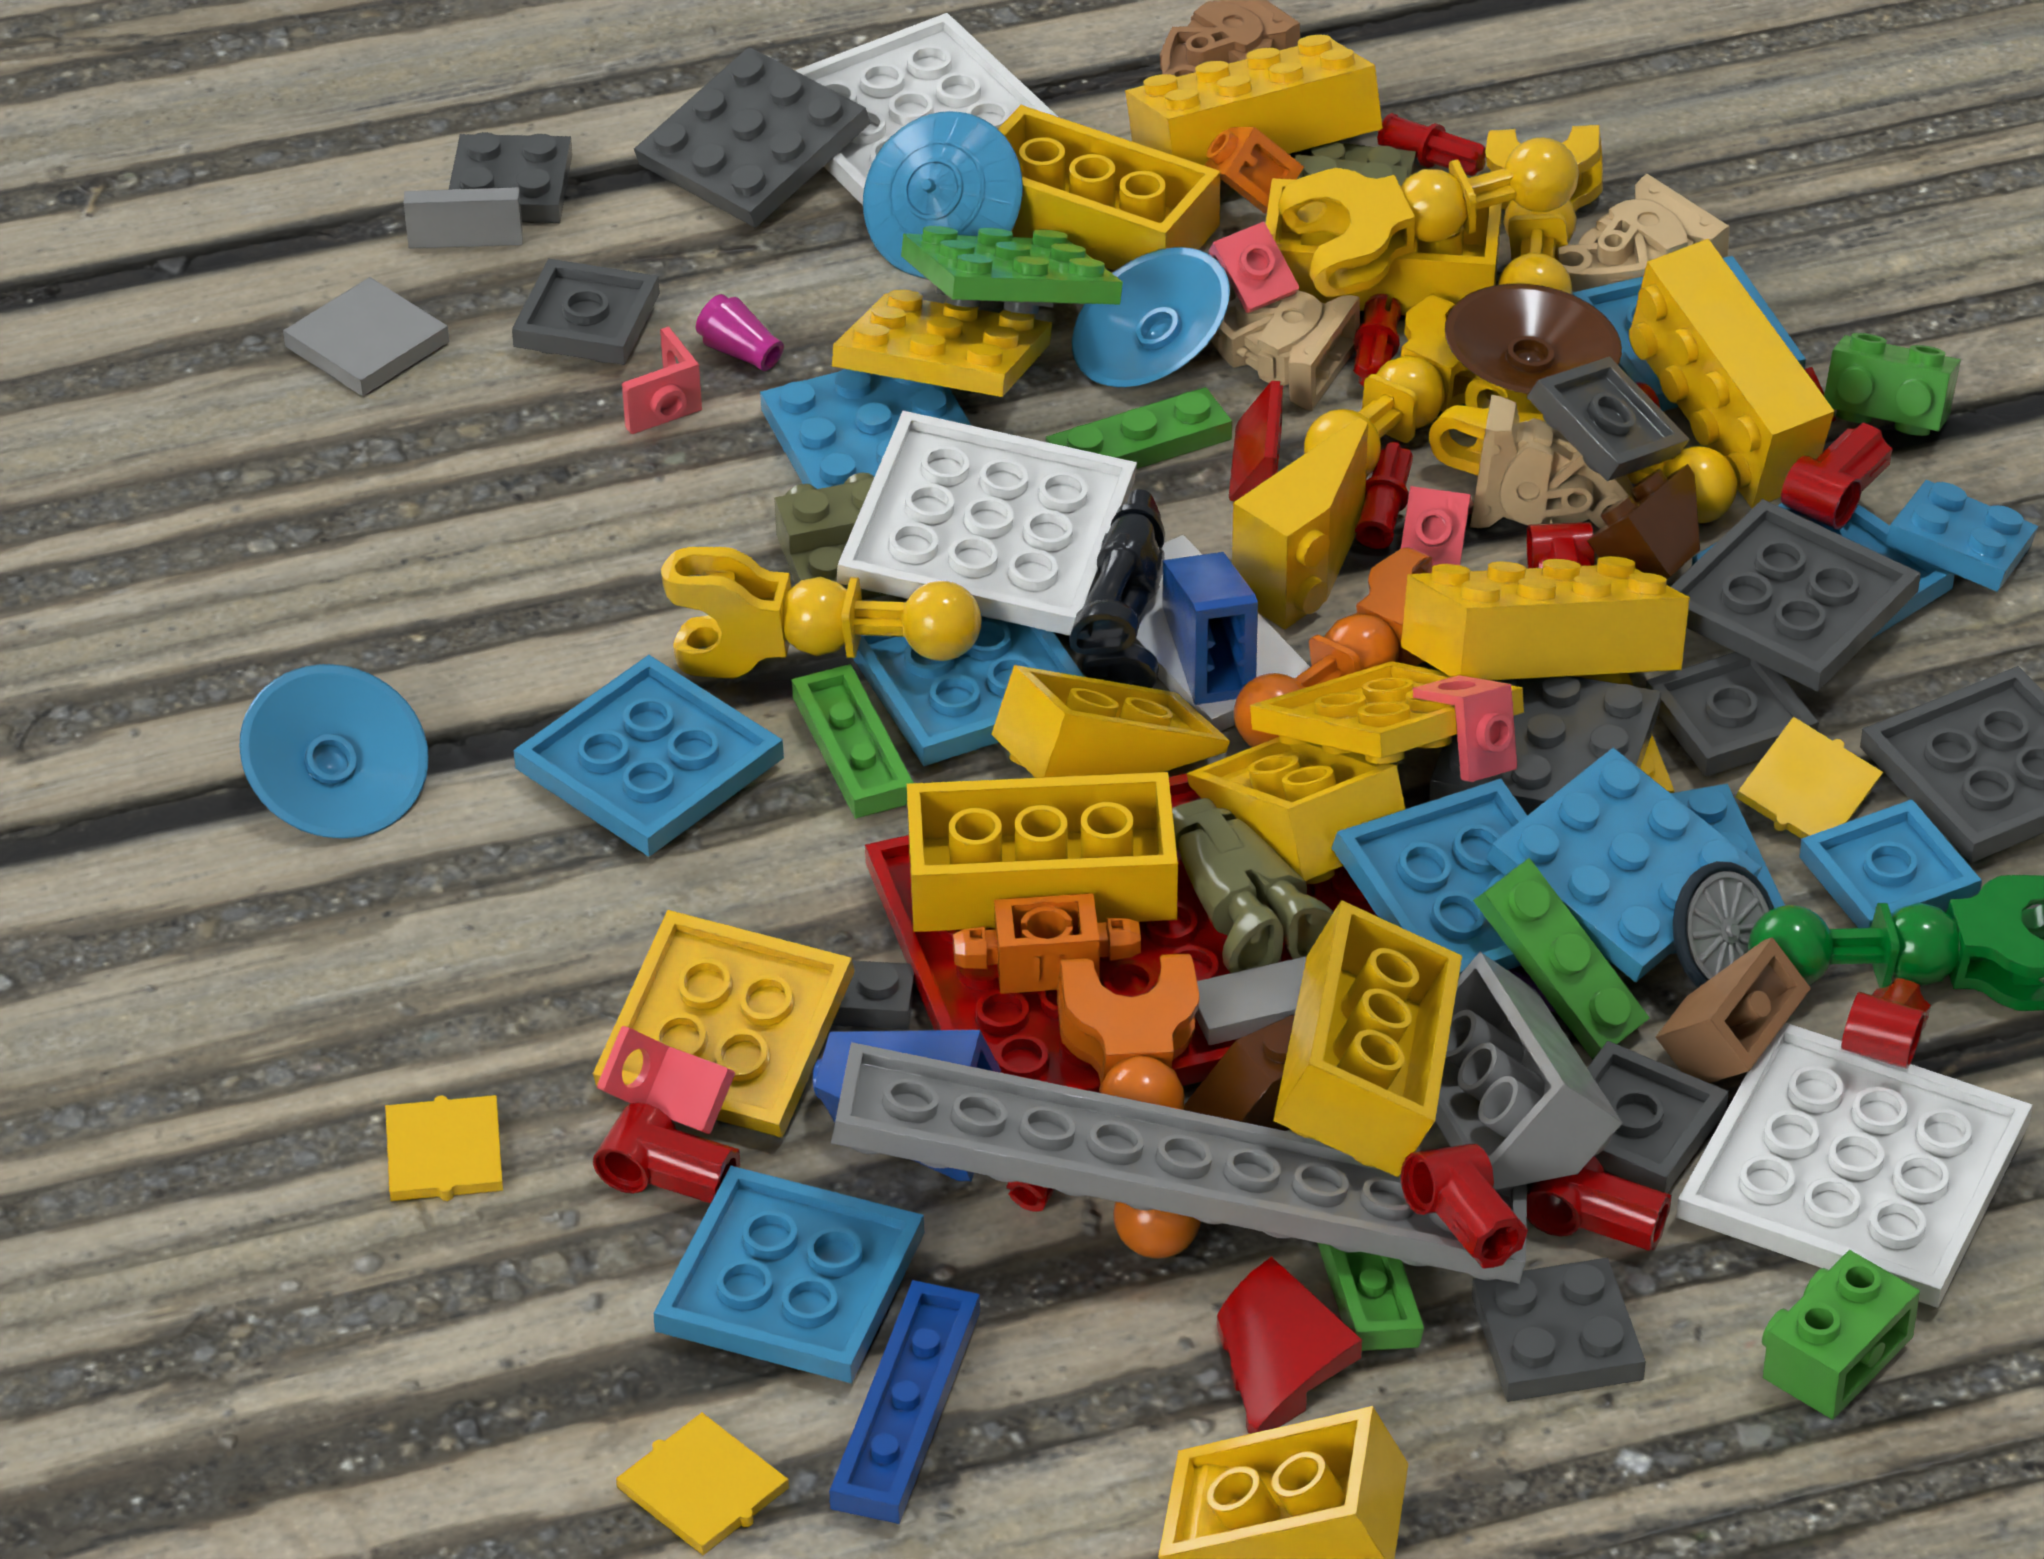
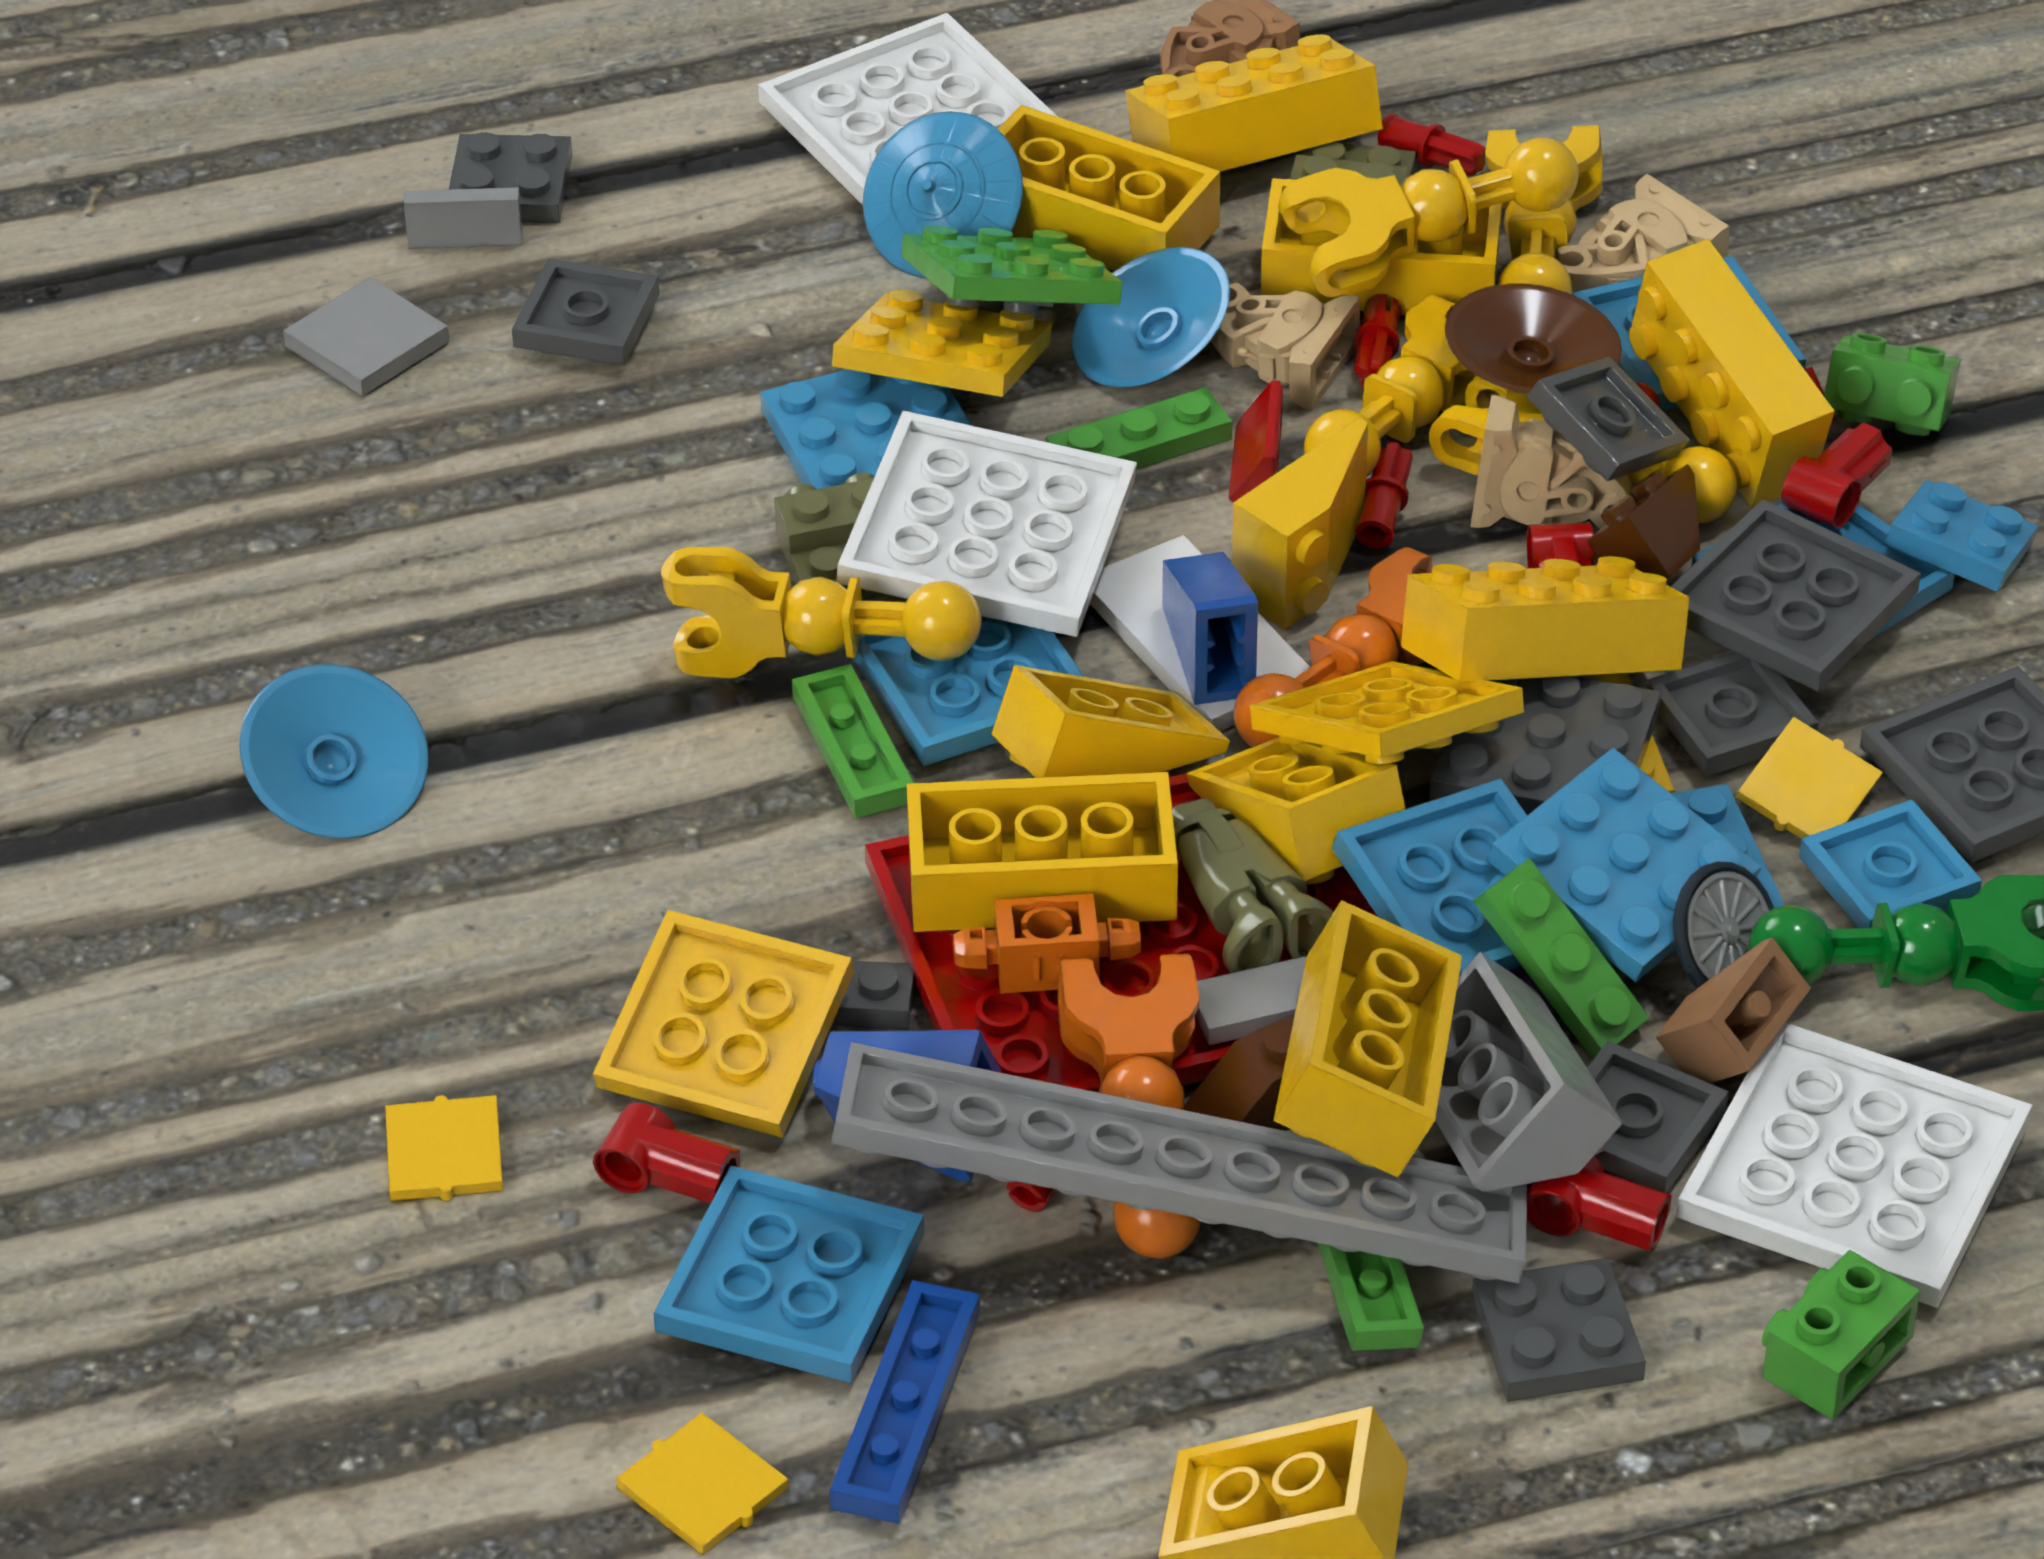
dark azure plate [513,655,784,857] -> none
coral bracket [597,1026,735,1134] -> none
coral bracket [622,326,702,434] -> none
dark grey plate [634,47,871,228] -> none
dark pink cone [696,294,784,371] -> none
black piece [1069,489,1165,688] -> none
orange bracket [1205,127,1304,214] -> none
coral bracket [1208,221,1299,313] -> none
red slope [1217,1256,1362,1434] -> none
coral bracket [1401,486,1474,566] -> none
red piece [1401,1144,1528,1269] -> none
coral bracket [1412,675,1517,782] -> none
red piece [1841,978,1931,1069] -> none

